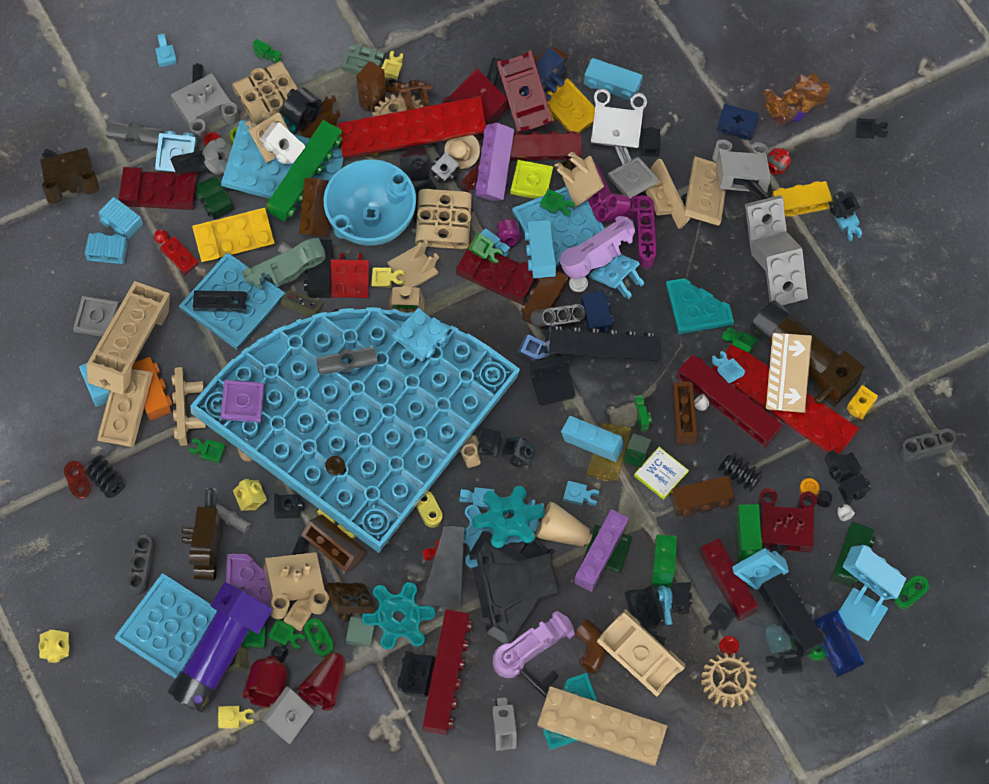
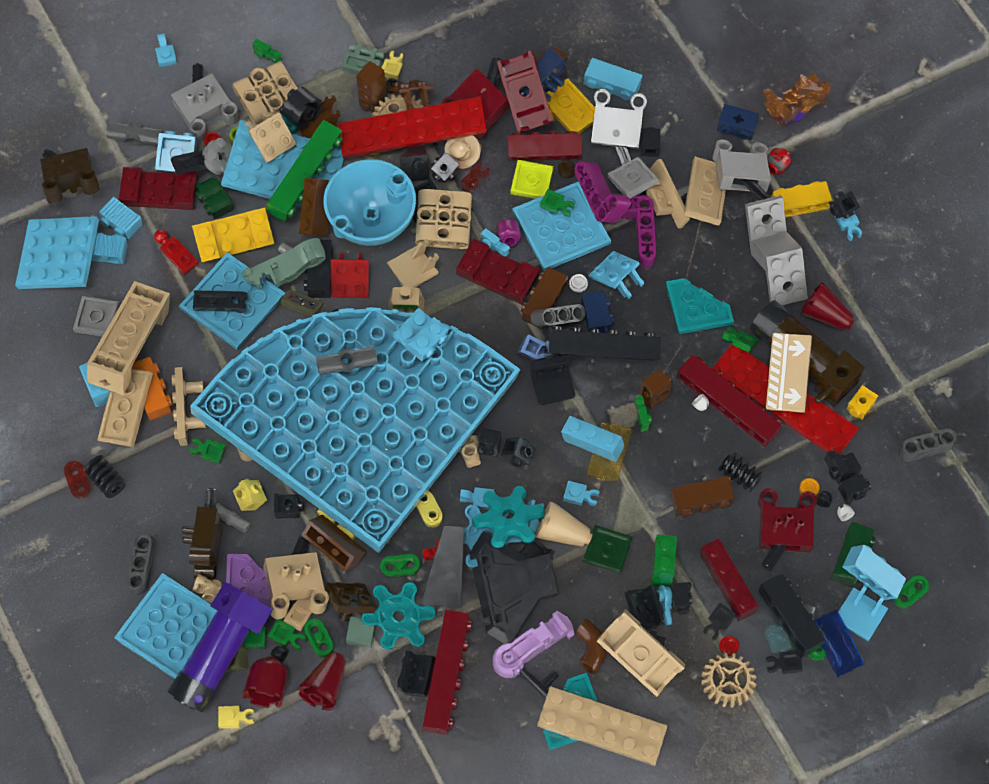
light yellow brick [39,629,70,663] -> none
medium lavender plate [221,380,264,423] -> none
white brick [259,122,306,164] -> none
light grey plate [262,687,314,744] -> none
dark brown plate [325,456,345,476] -> none
light yellow plate [372,268,405,288] -> none
green plate [468,233,503,263] -> none
medium lavender brick [475,123,514,202] -> none
light grey torso [492,698,516,751] -> none
medium azure brick [524,220,556,278] -> none
tan plate [555,152,604,207] -> none
lavender piece [559,216,635,279] -> none
medium lavender brick [574,509,629,592] -> none
dark green brick [623,433,651,468] -> none
white tile [634,447,689,500] -> none
reddish brown brick [671,382,697,445] -> none
medium azure plate [712,351,745,383] -> none
medium azure plate [732,548,789,590] -> none
green brick [734,504,762,563] -> none
black plate [856,118,888,139] -> none
none -> medium azure plate [15,216,99,289]
none -> tan plate [192,574,223,604]
none -> green plate [380,554,420,578]
none -> reddish brown brick [639,369,672,410]
none -> dark red cone [800,282,854,331]

